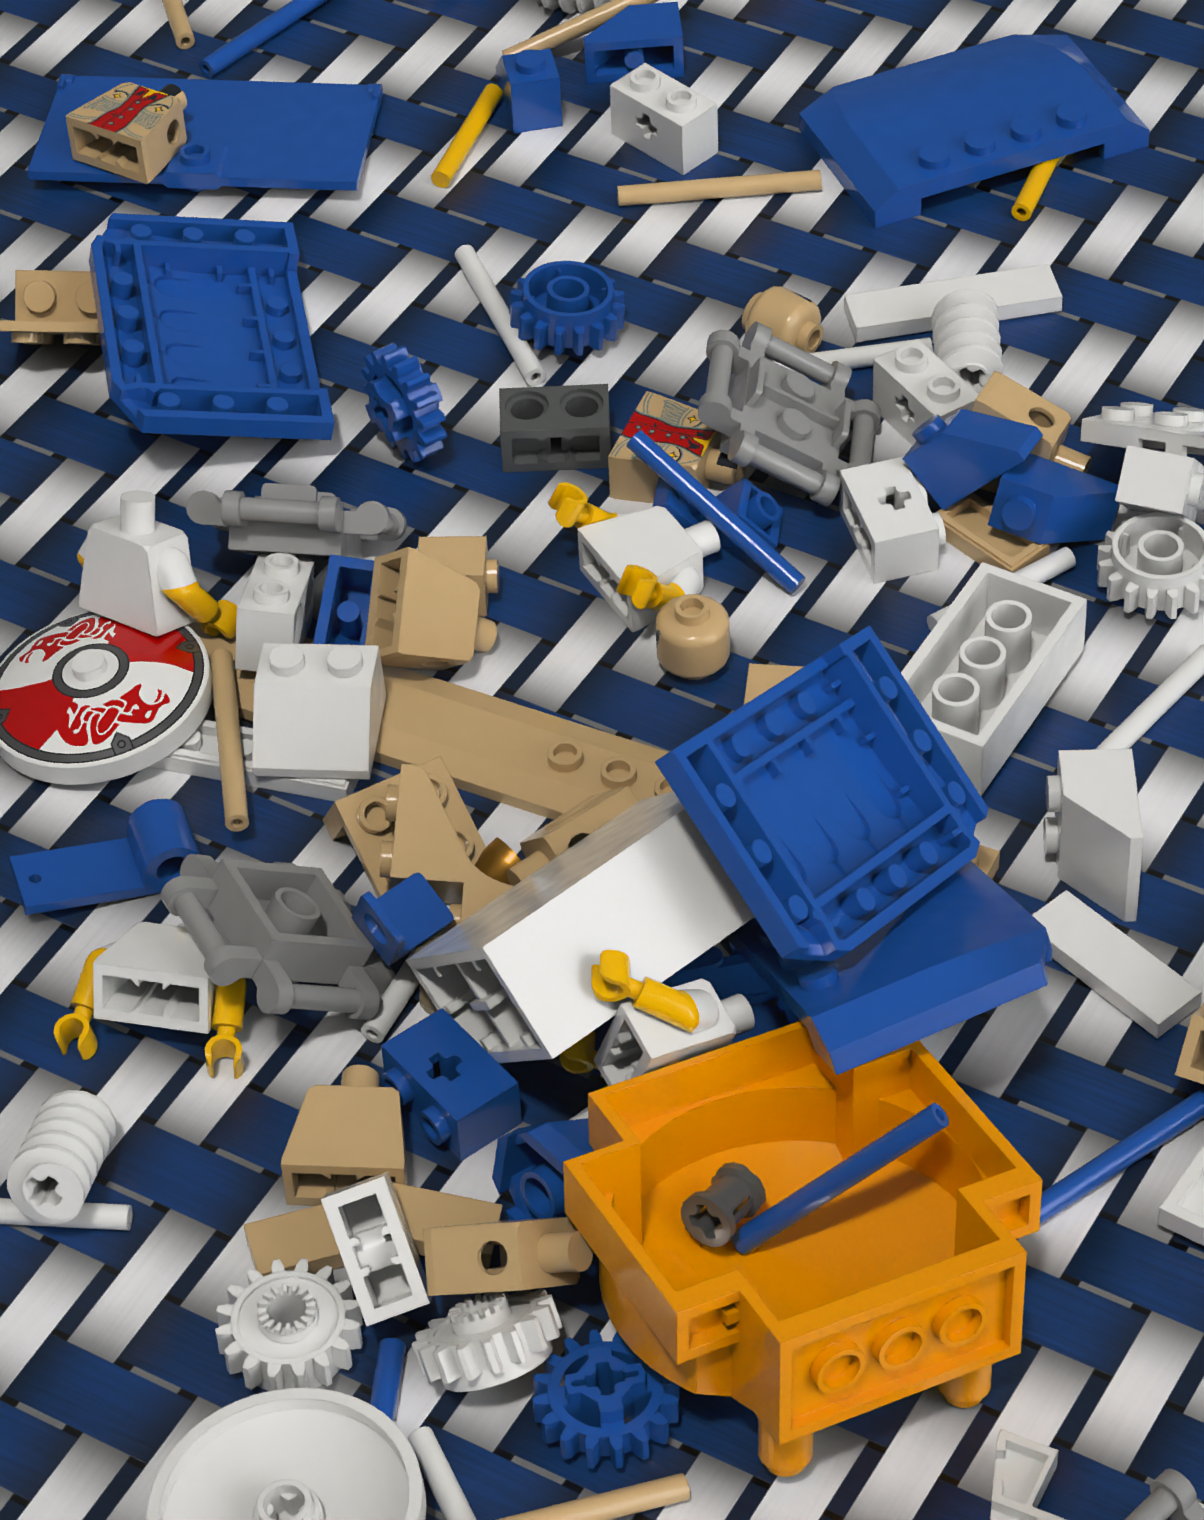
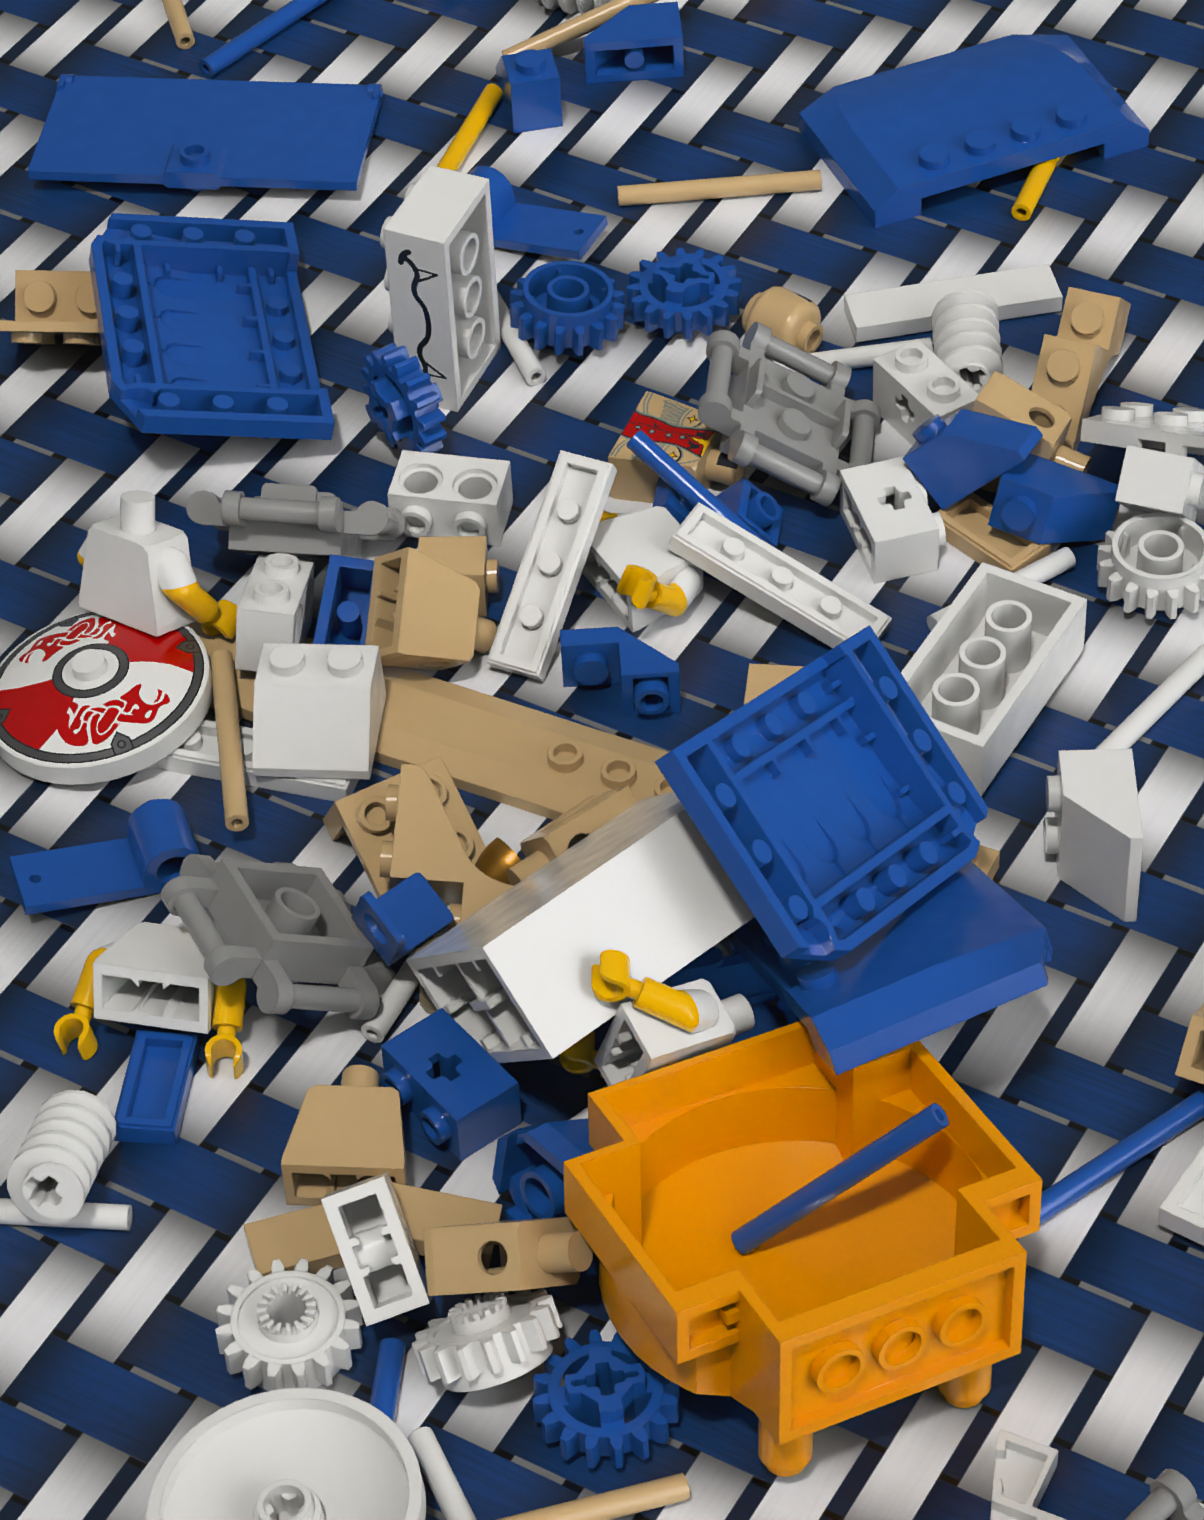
tan torso [65,82,187,184] -> none
dark grey brick [499,384,611,473] -> none
white brick [610,63,718,175] -> none
tan head [655,594,730,680] -> none
dark grey bush [681,1162,766,1247] -> none
white tile [1032,890,1202,1038] -> none
none -> blue tile [114,1030,200,1145]
none -> white brick [380,165,501,412]
none -> white brick [387,450,513,546]
none -> blue door [468,166,608,260]
none -> white tile [486,450,617,682]
none -> blue slope [560,627,681,716]
none -> blue gear [627,247,741,340]
none -> white tile [667,502,892,648]
none -> tan arch [1031,287,1131,451]

